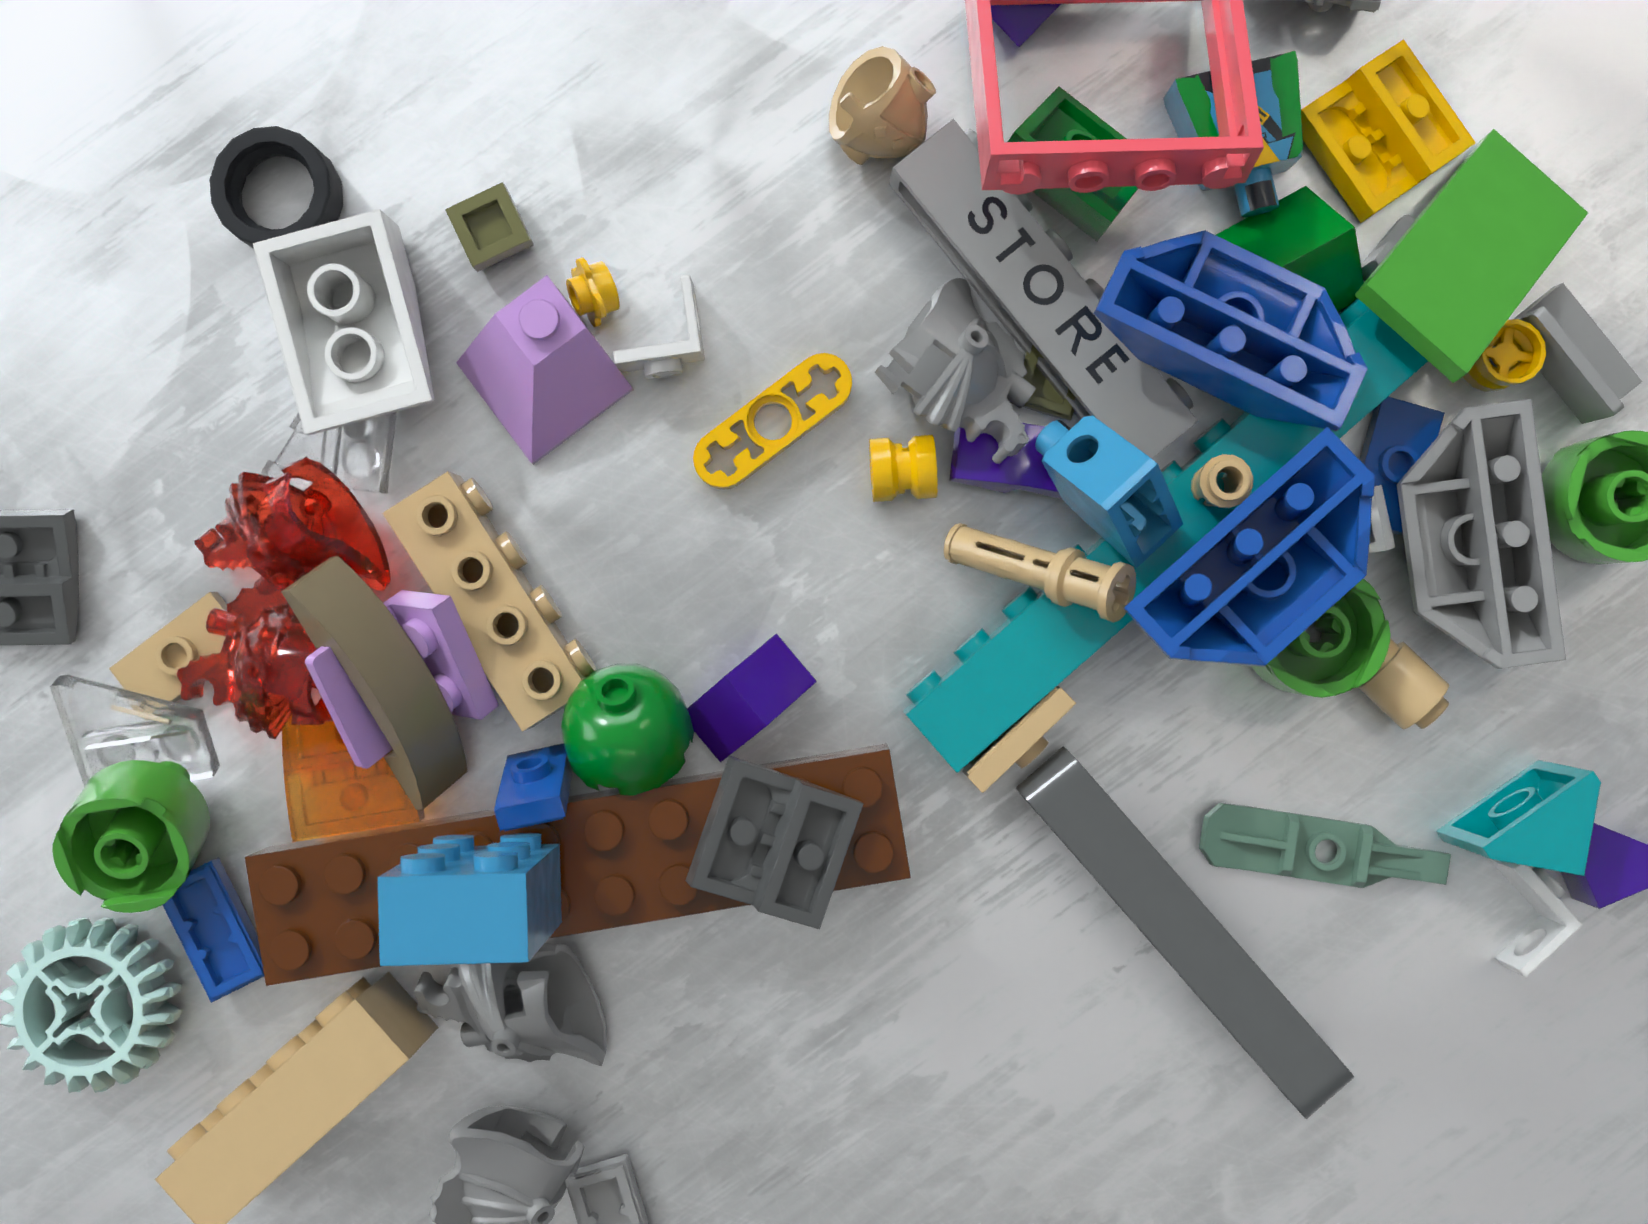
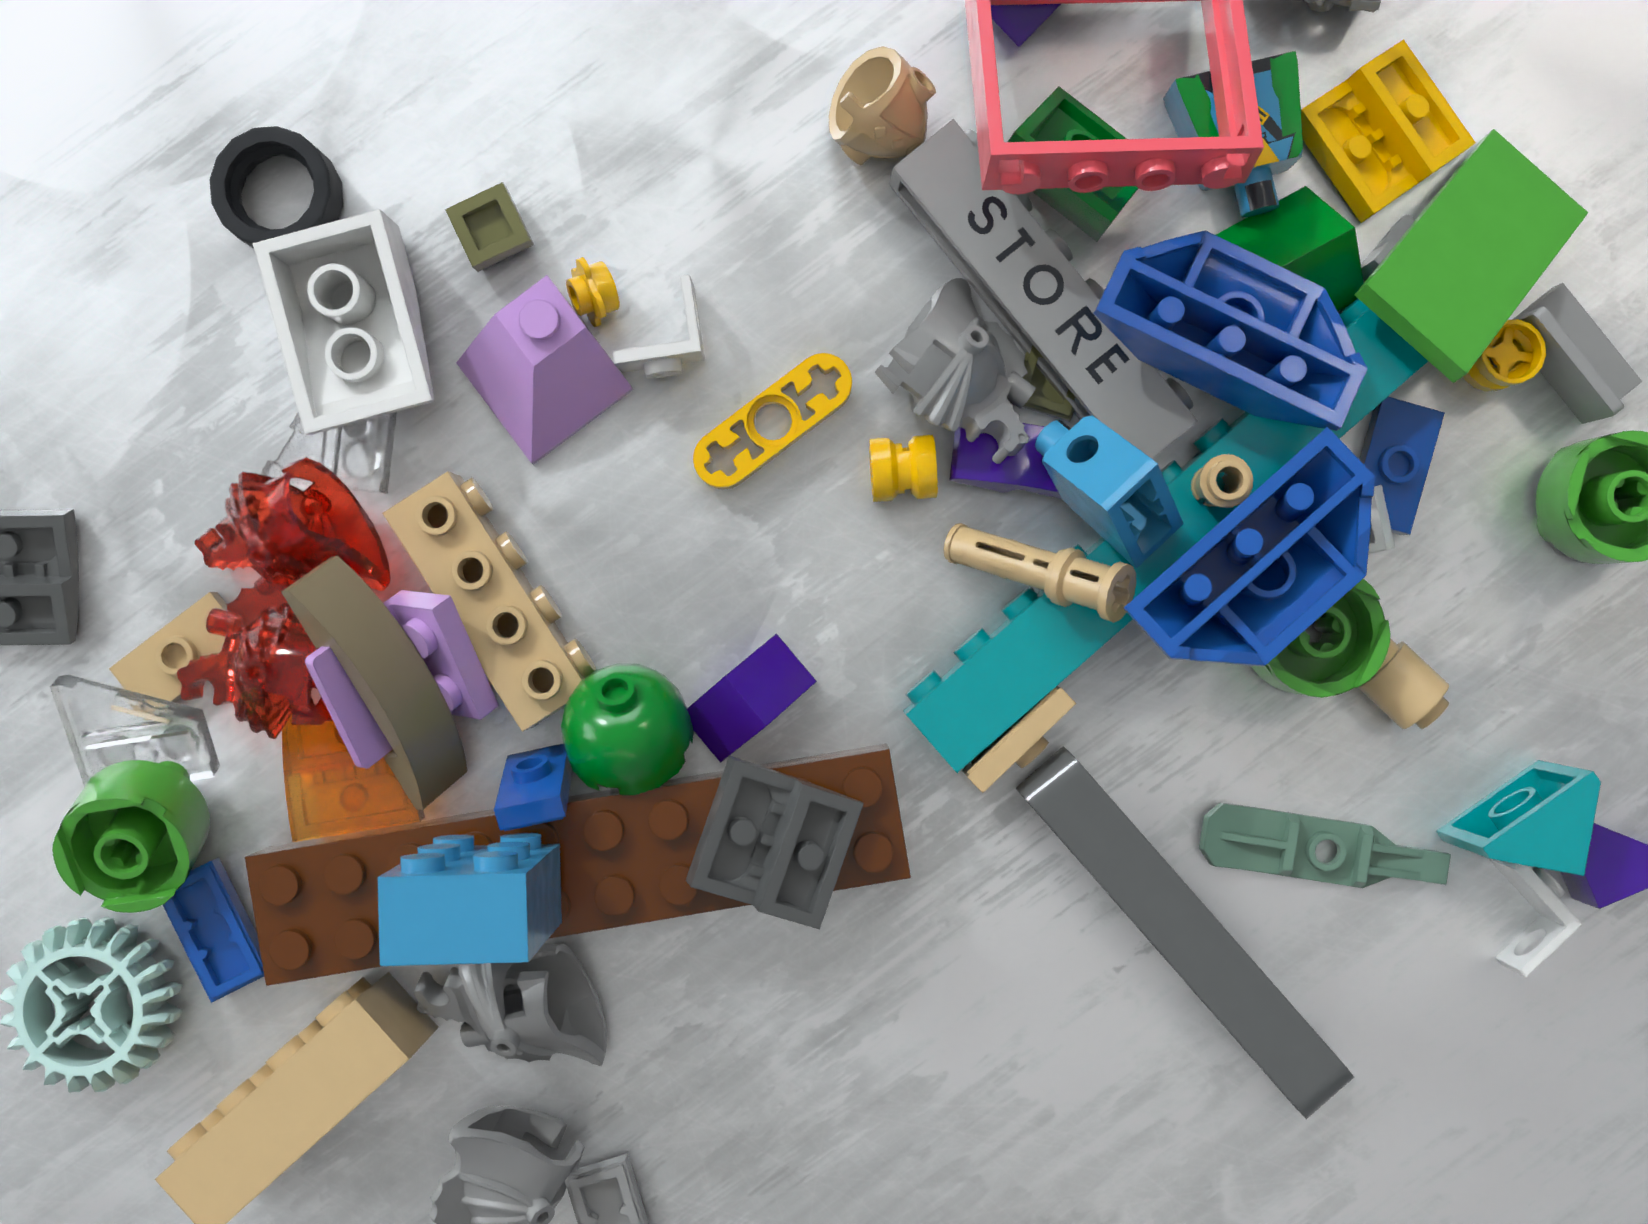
light grey wedge [1397,399,1566,669] -> none

